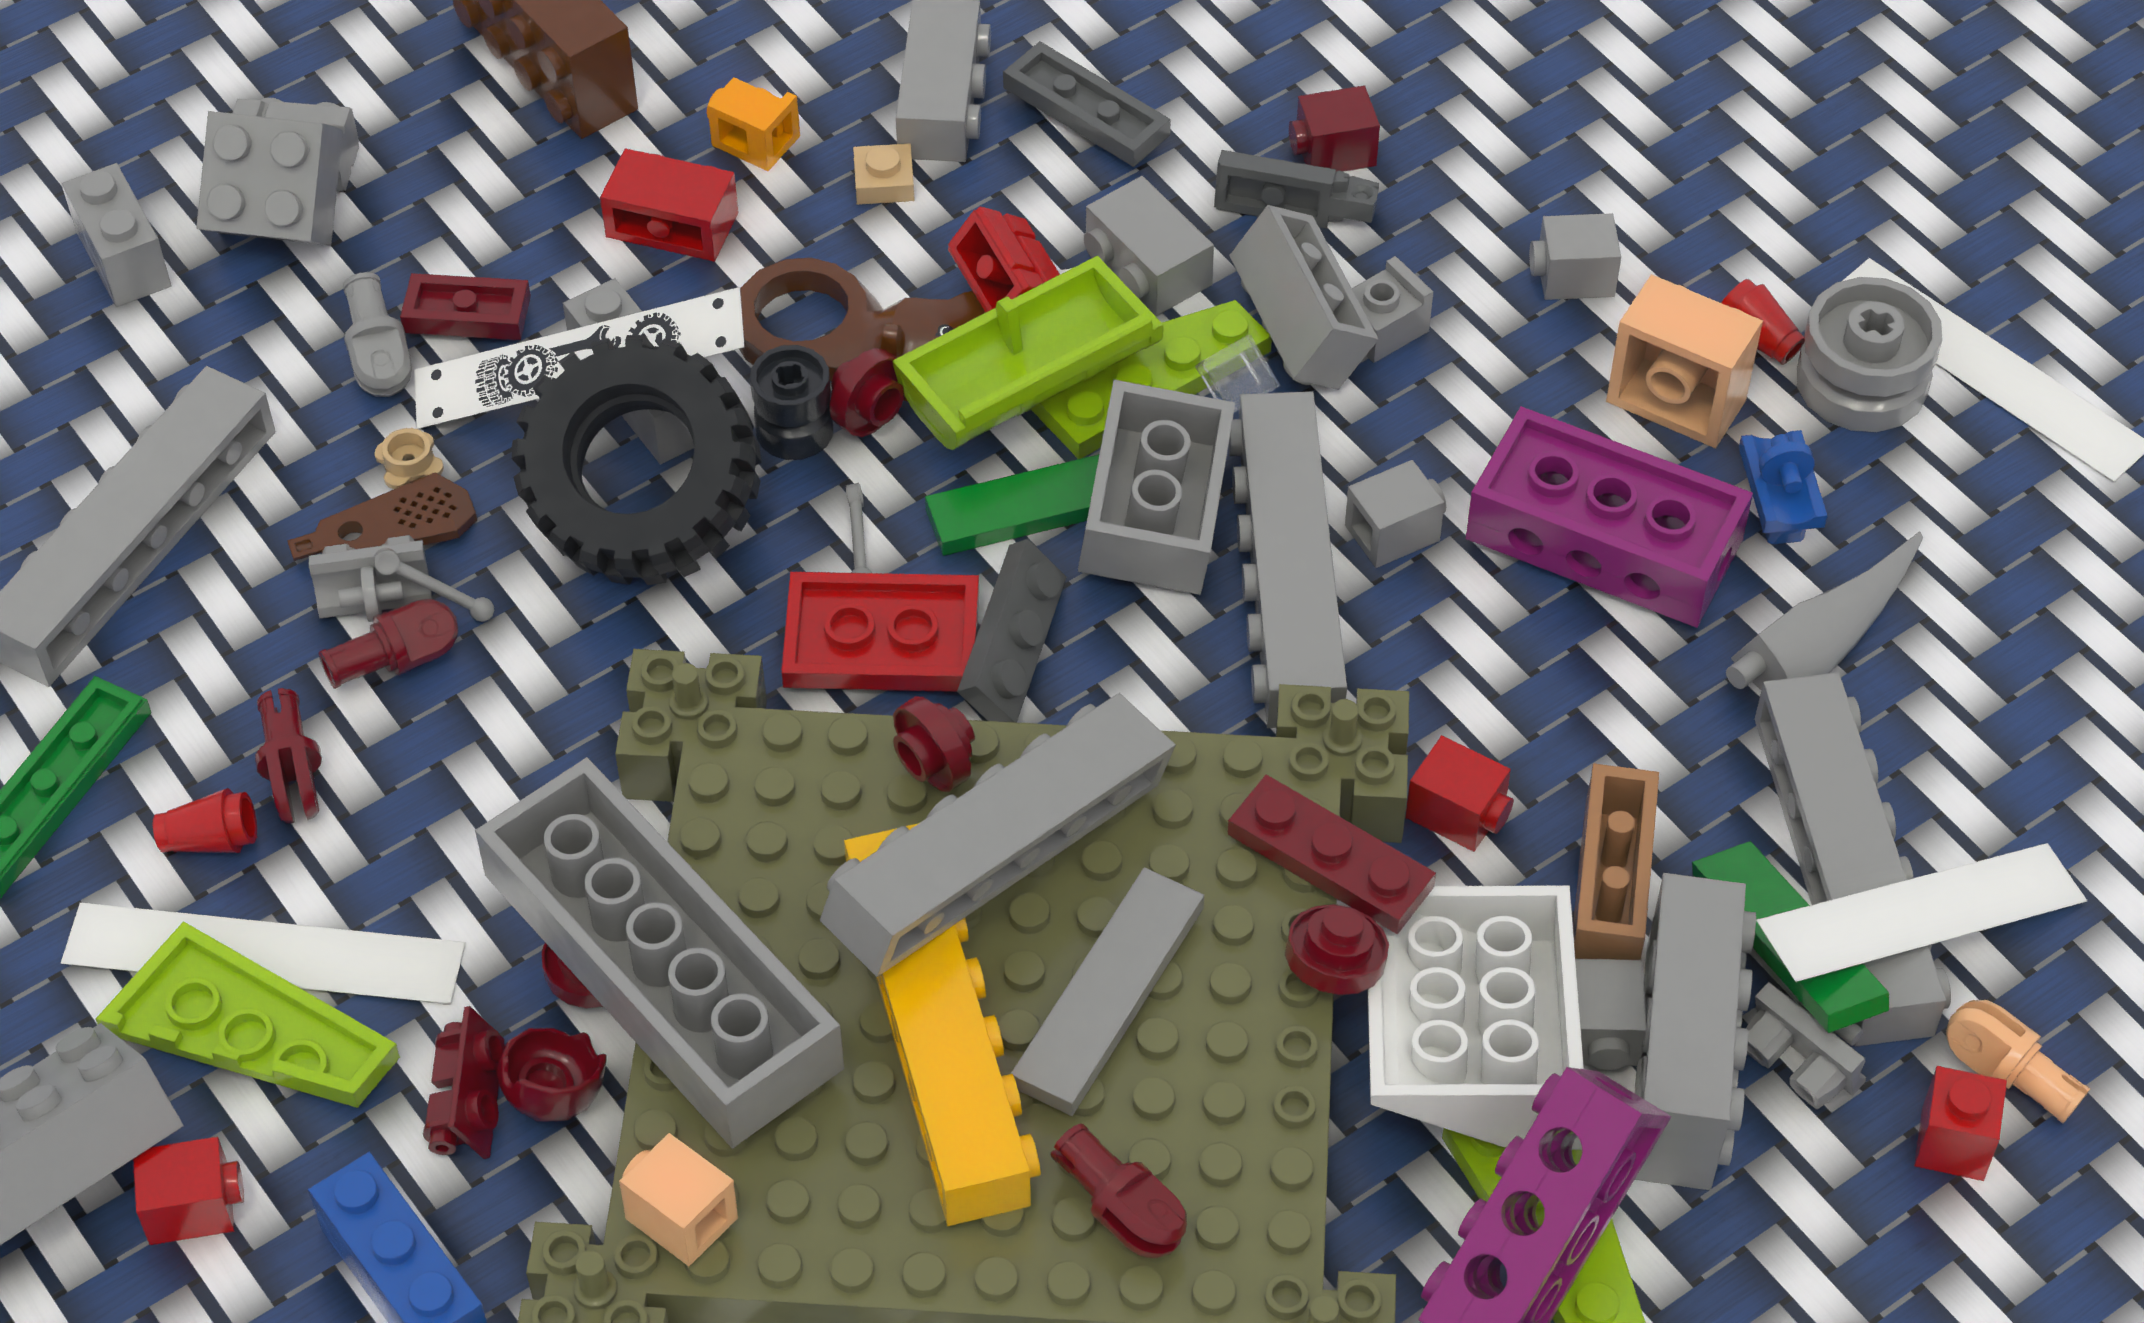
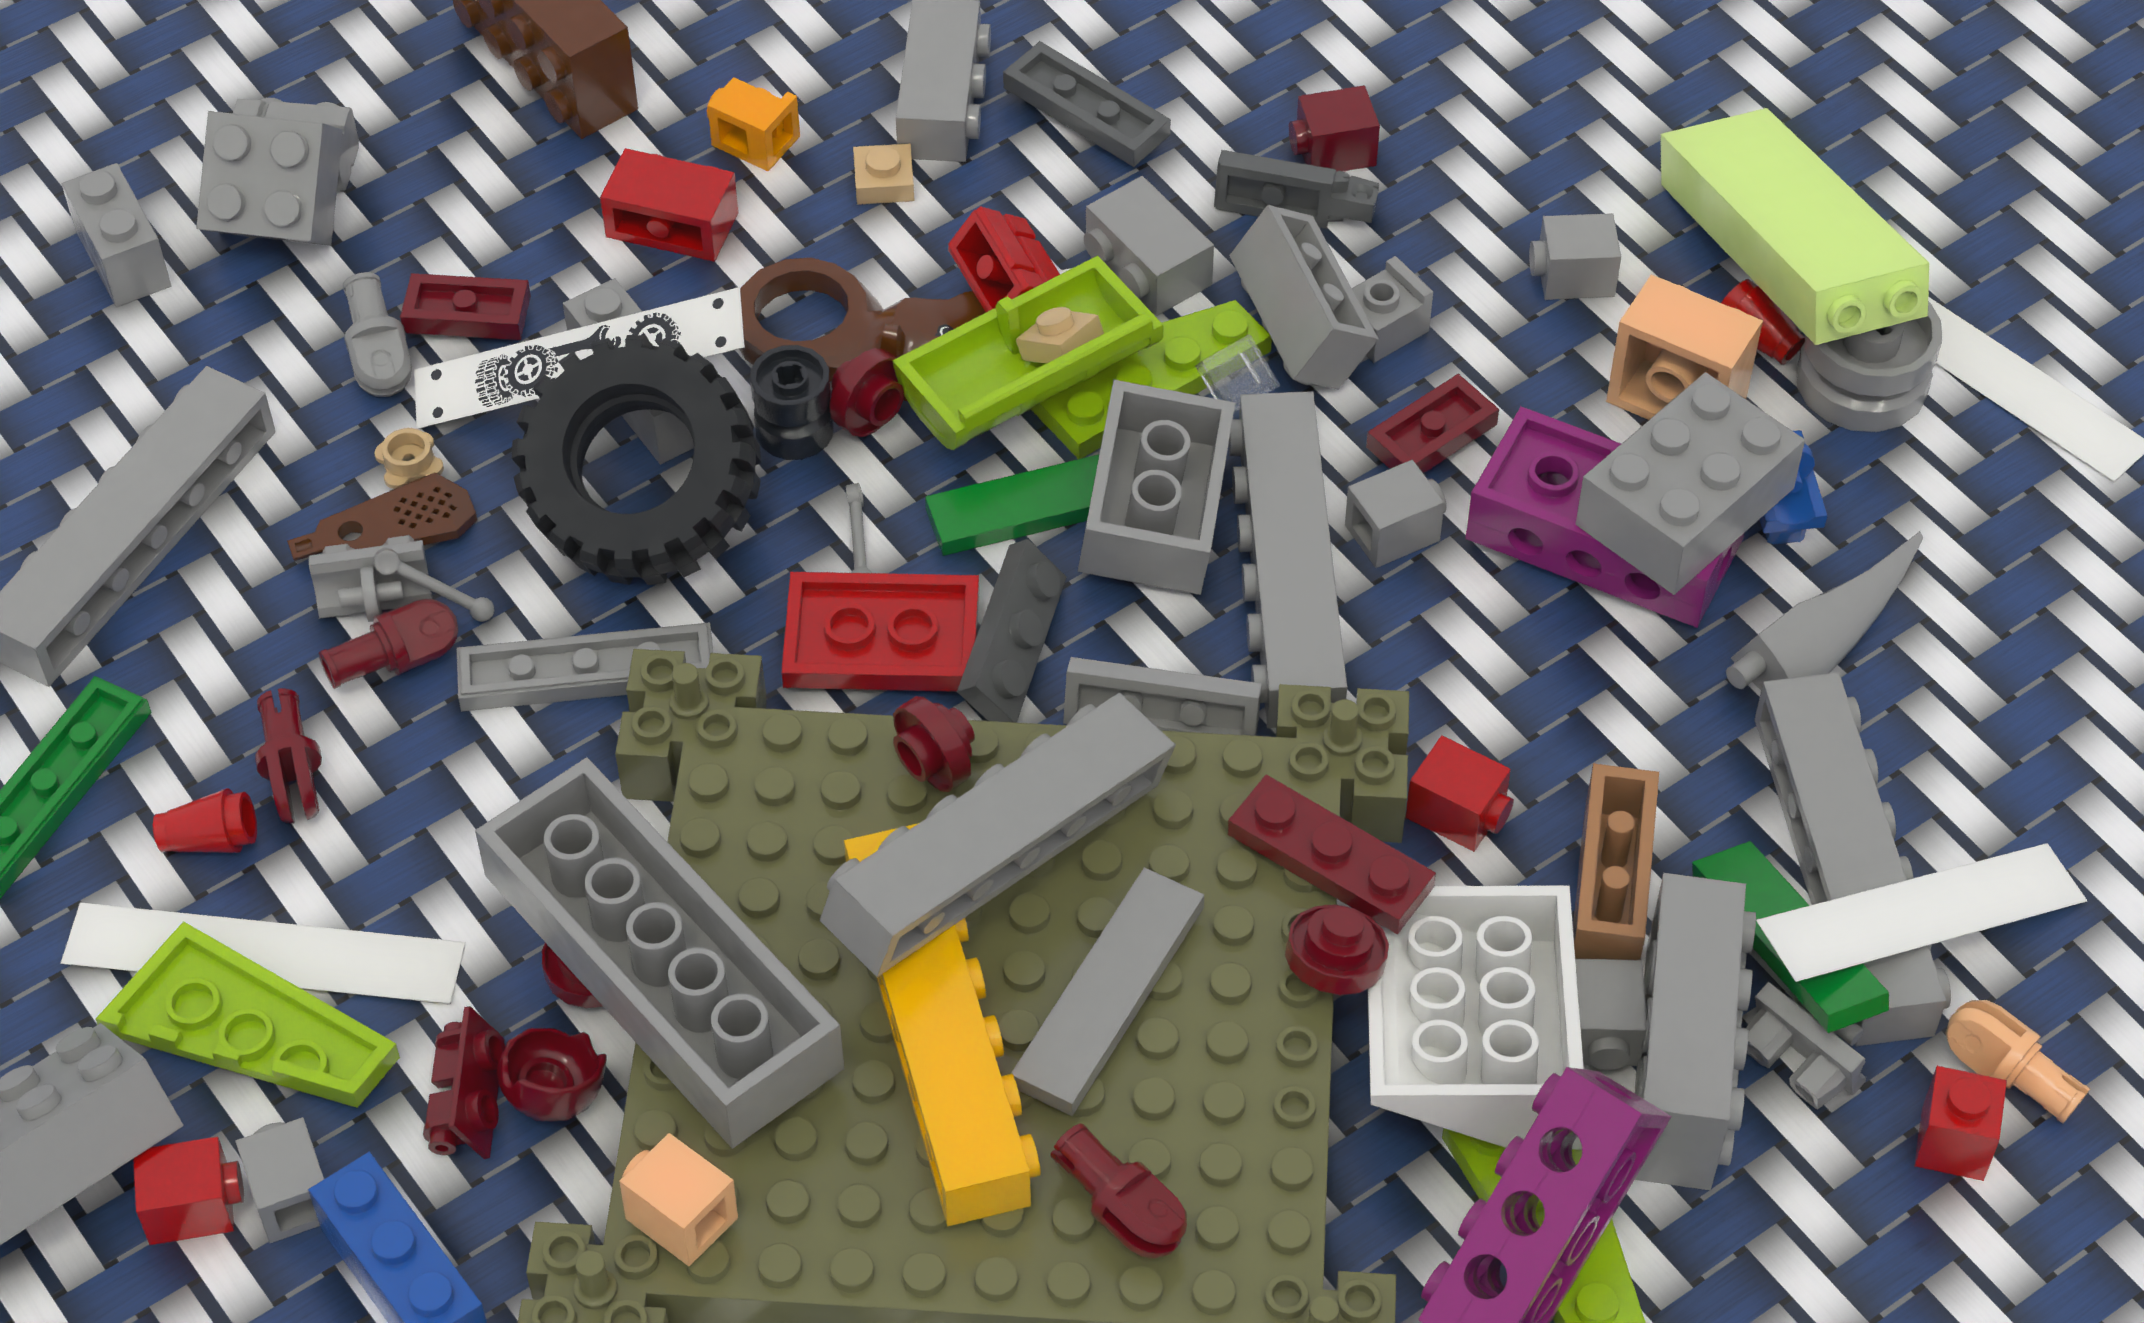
none -> light grey brick [235,1117,324,1243]
none -> light grey tile [457,622,713,712]
none -> tan plate [1016,307,1104,364]
none -> light grey plate [1063,657,1262,736]
none -> dark red plate [1366,373,1499,473]
none -> light grey brick [1575,372,1805,595]
none -> yellowish green brick [1660,108,1929,345]

